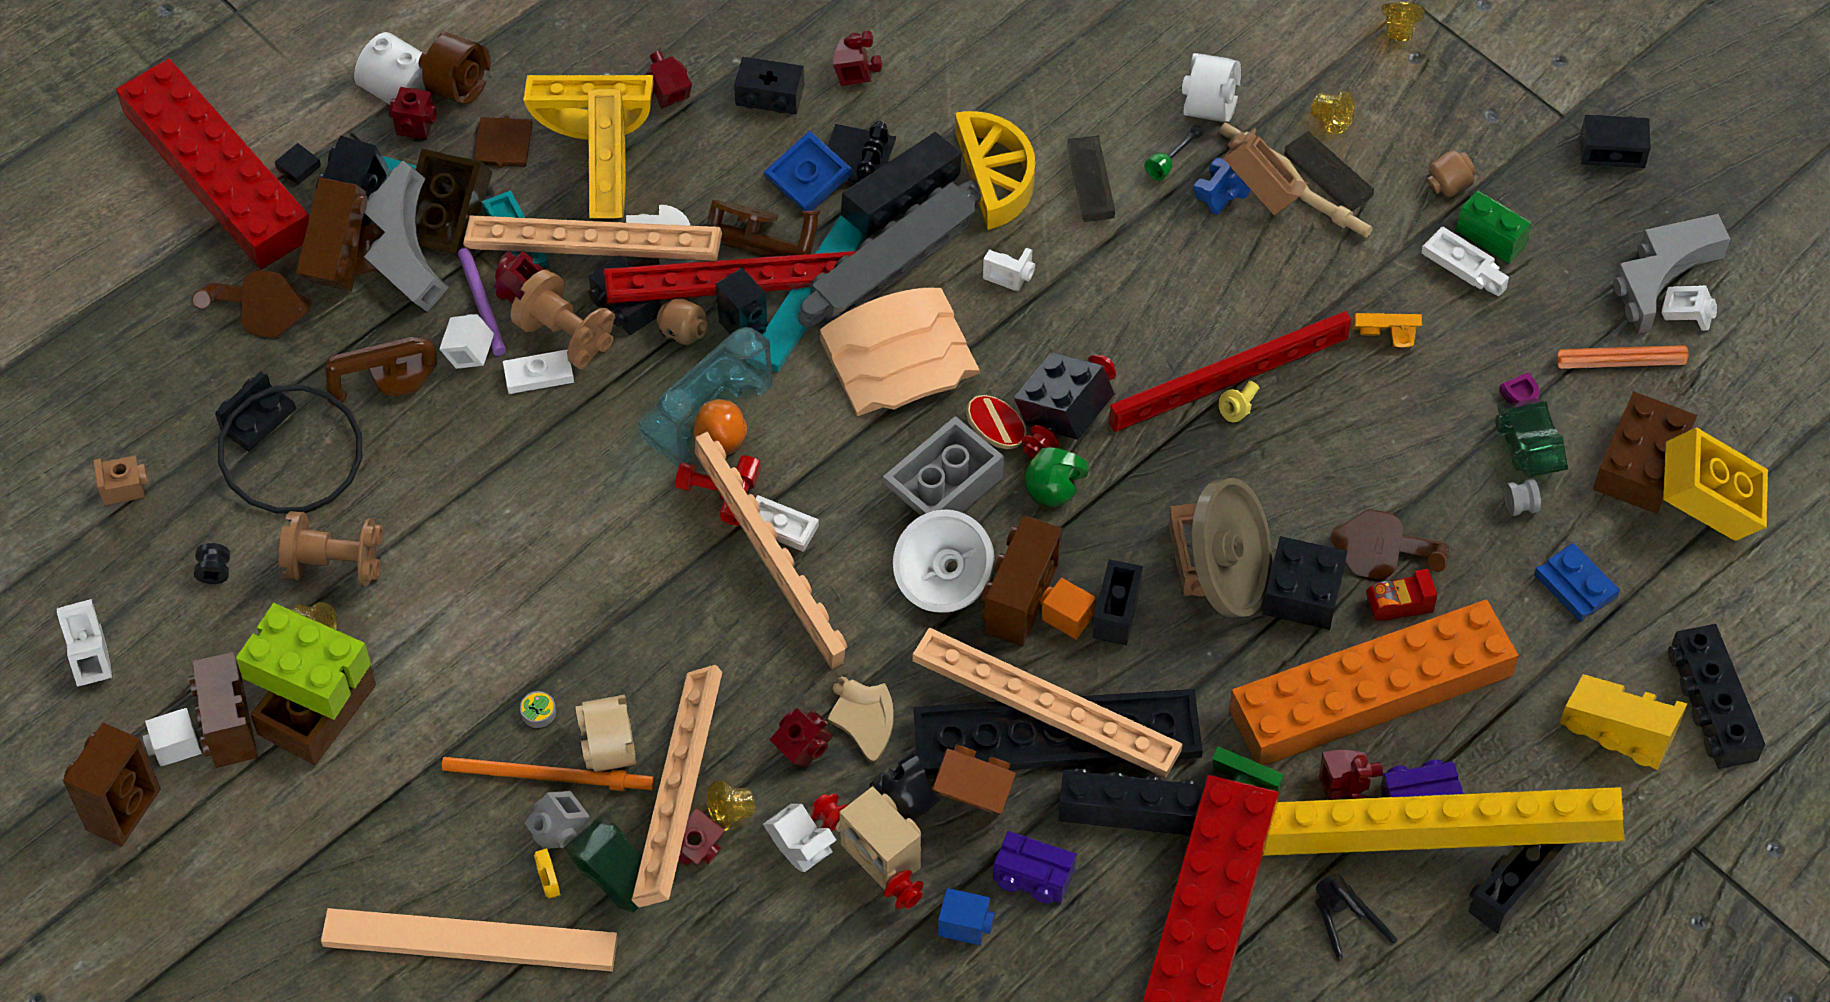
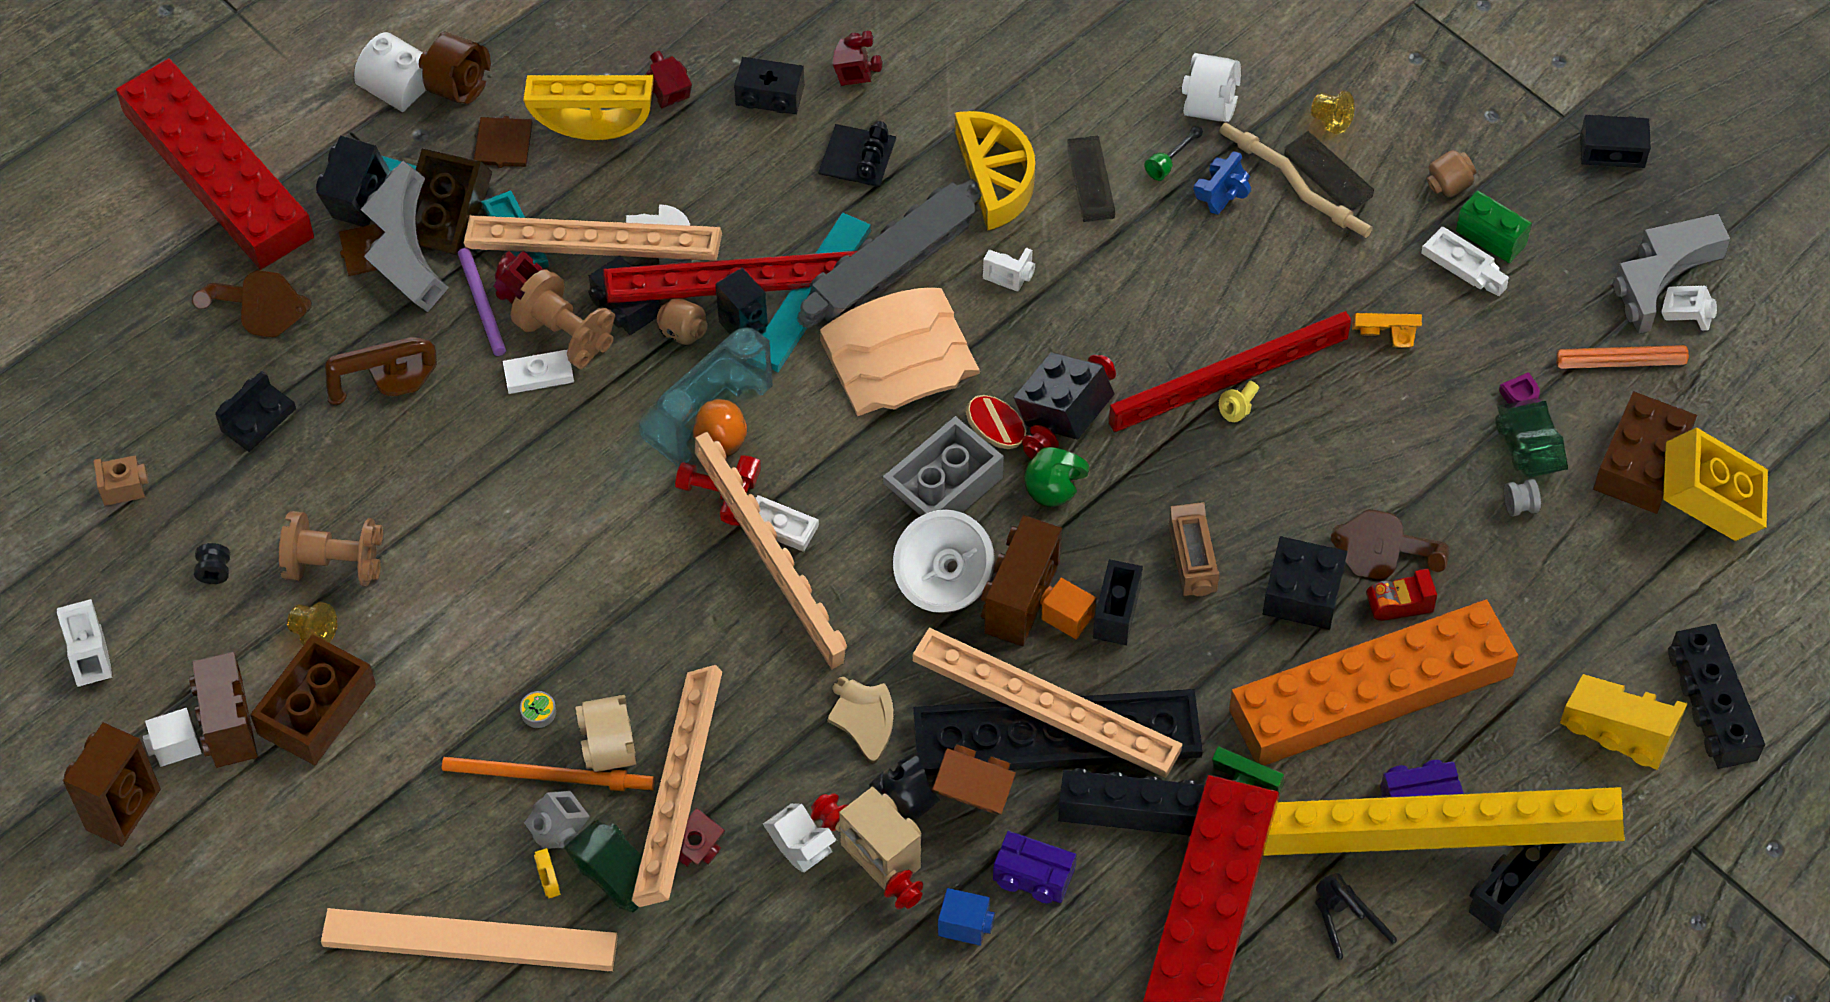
black piece [218,385,362,514] -> none
lime piece [236,603,371,720] -> none
black tile [274,143,321,185] -> none
reddish brown wedge [296,177,367,291] -> none
dark red brick [389,87,437,140] -> none
white brick [439,314,494,369] -> none
yellow window [588,89,626,219] -> none
clear yellow piece [707,781,755,831] -> none
reddish brown piece [708,200,820,257] -> none
blue tile [763,130,853,211] -> none
dark red brick [769,708,833,768] -> none
black brick [841,132,962,236] -> none
dark tan dish [1192,478,1272,618] -> none
medium nougat window [1223,128,1308,215] -> none
dark red piece [1319,749,1383,800] -> none
clear yellow piece [1381,2,1425,41] -> none
blue plate [1534,543,1620,622] -> none

